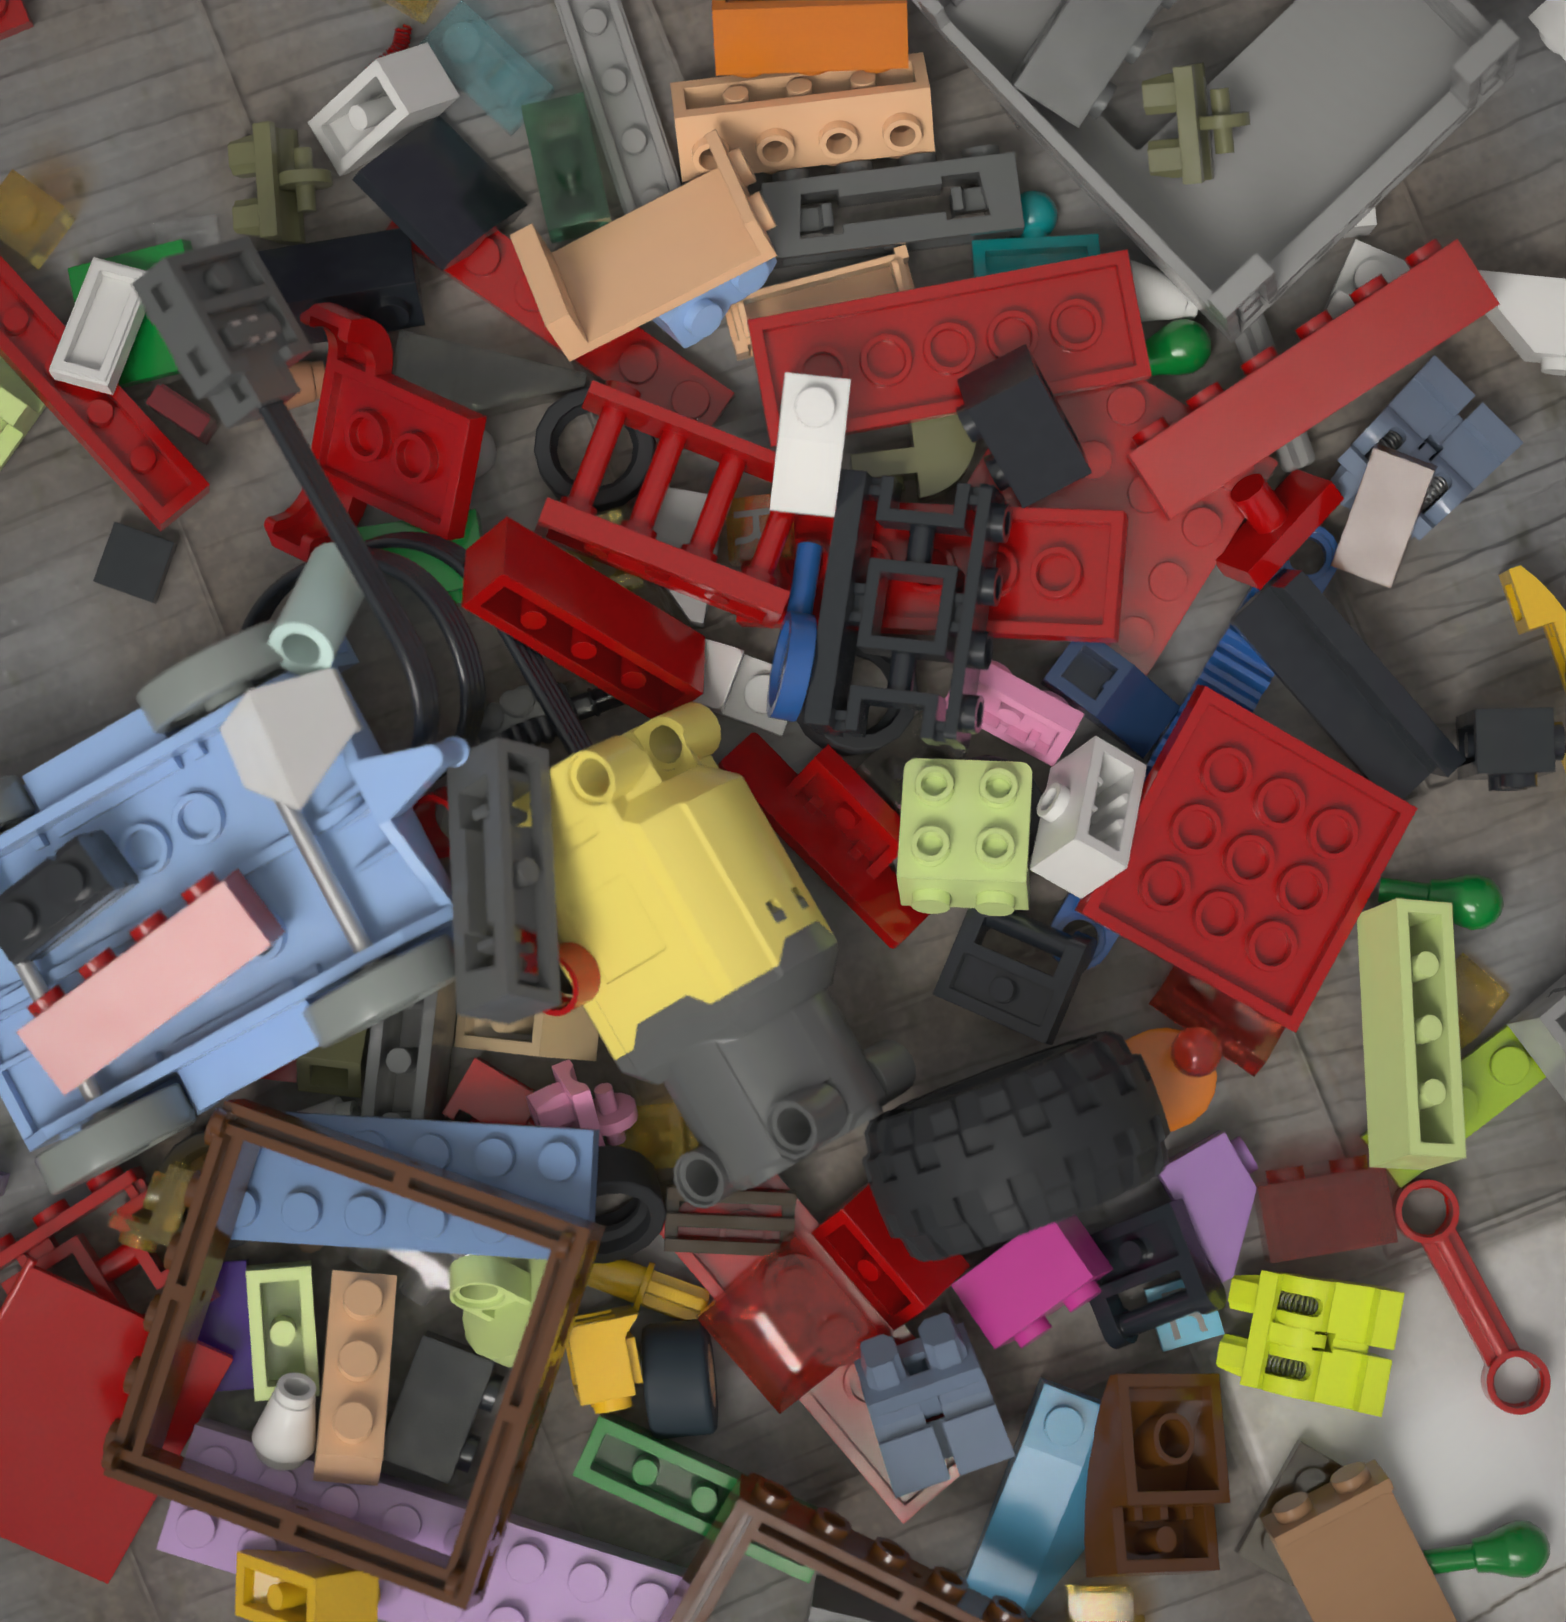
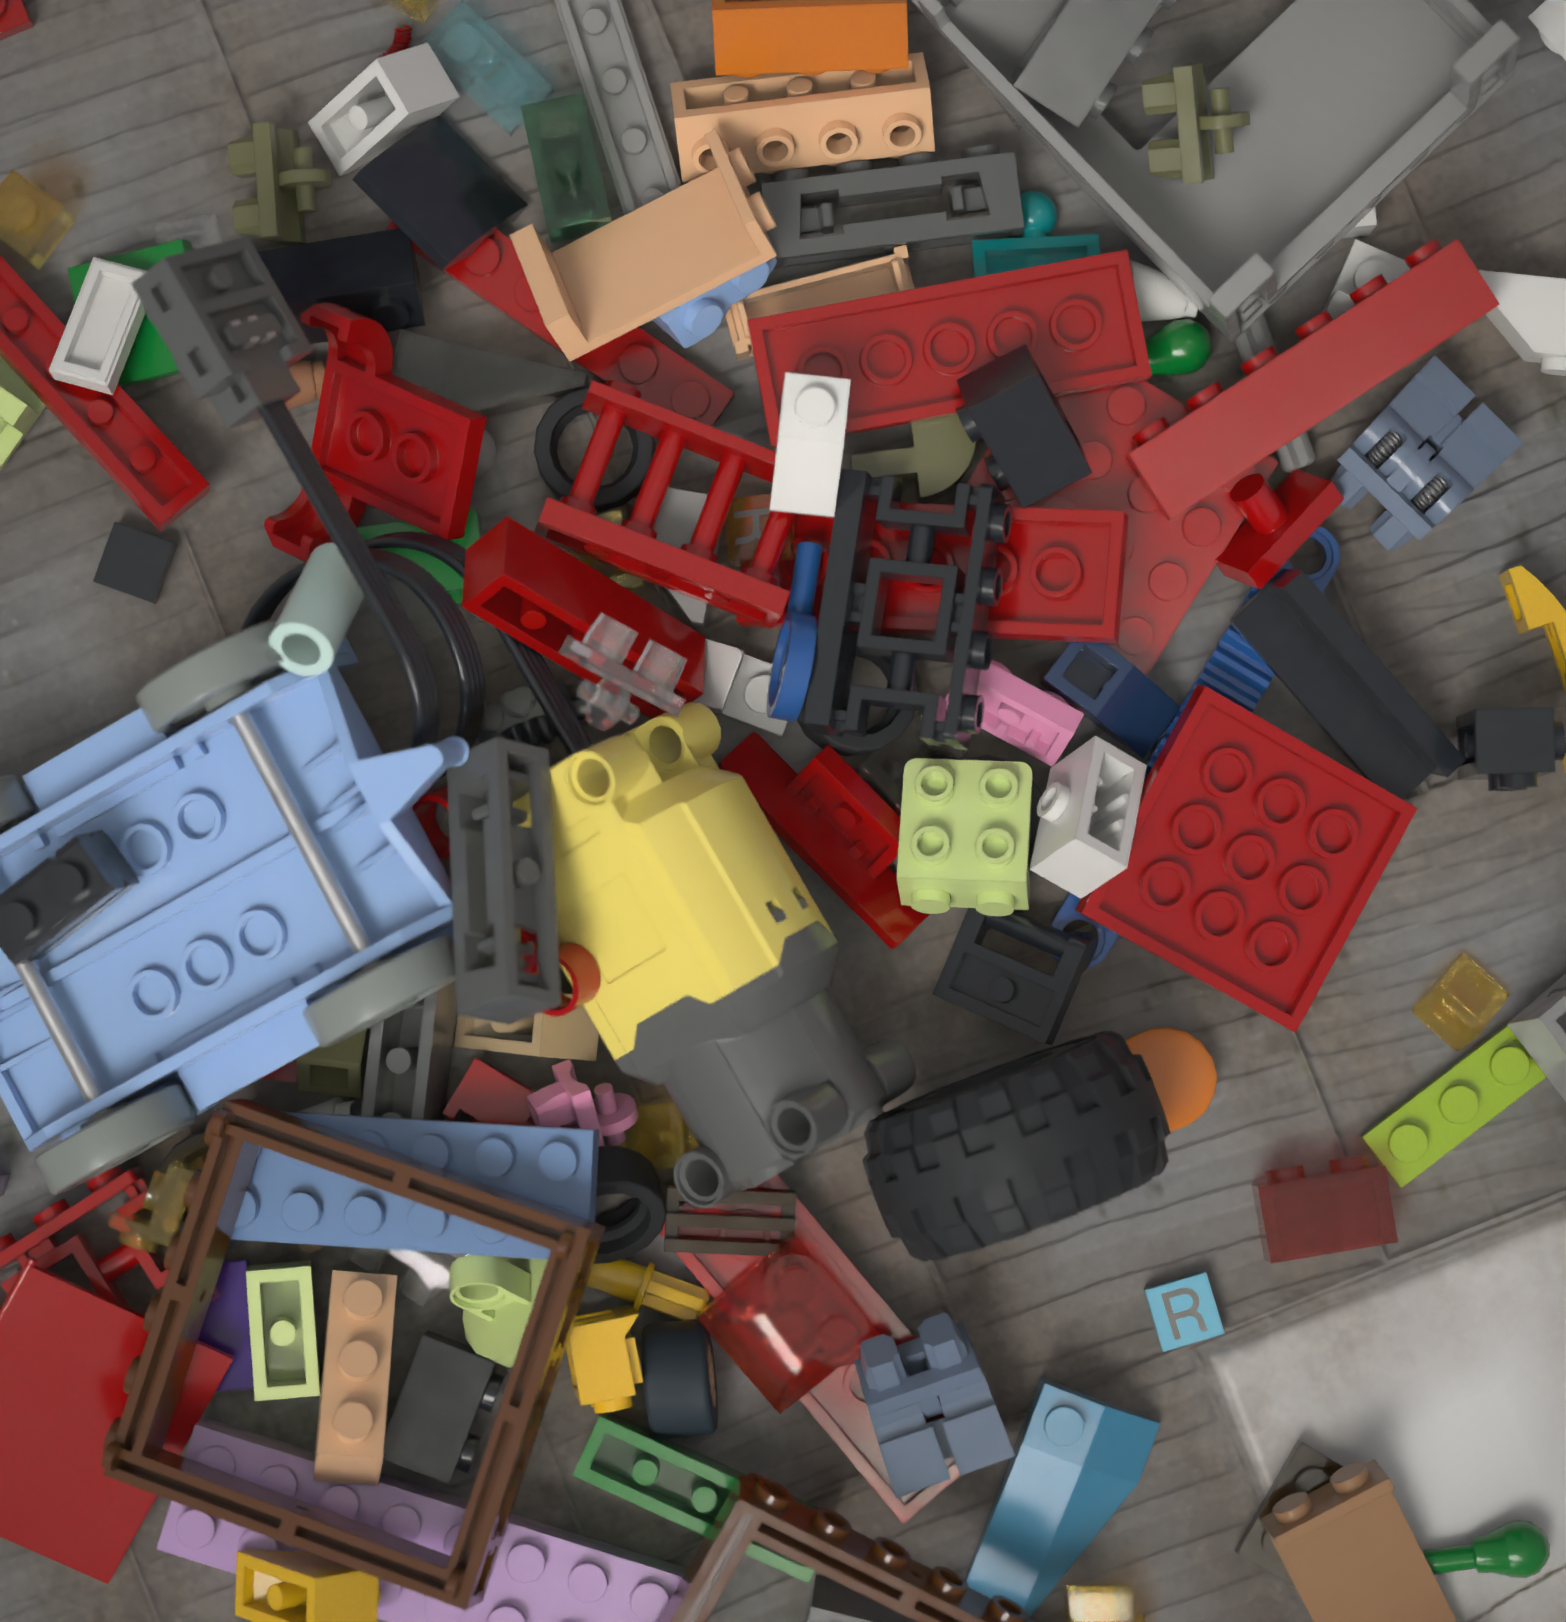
brick [16,868,285,1096] -> none
dark red tile [145,384,219,445] -> none
white slope [219,668,363,811] -> none
white cone [252,1373,316,1470] -> none
red brick [811,1182,970,1331] -> none
dark pink brick [951,1215,1113,1349] -> none
reddish brown slope [1084,1373,1231,1578] -> none
black plate [1089,1199,1227,1349] -> none
clear red plate [1149,965,1285,1078] -> none
medium lavender slope [1157,1130,1258,1283] -> none
neon yellow hips [1216,1270,1405,1417] -> none
tile [1331,443,1438,589] -> none
yellowish green brick [1357,898,1466,1170] -> none
green piece [1378,874,1504,930] -> none
red piece [1390,1178,1551,1415] -> none
none -> clear hips [558,613,687,731]

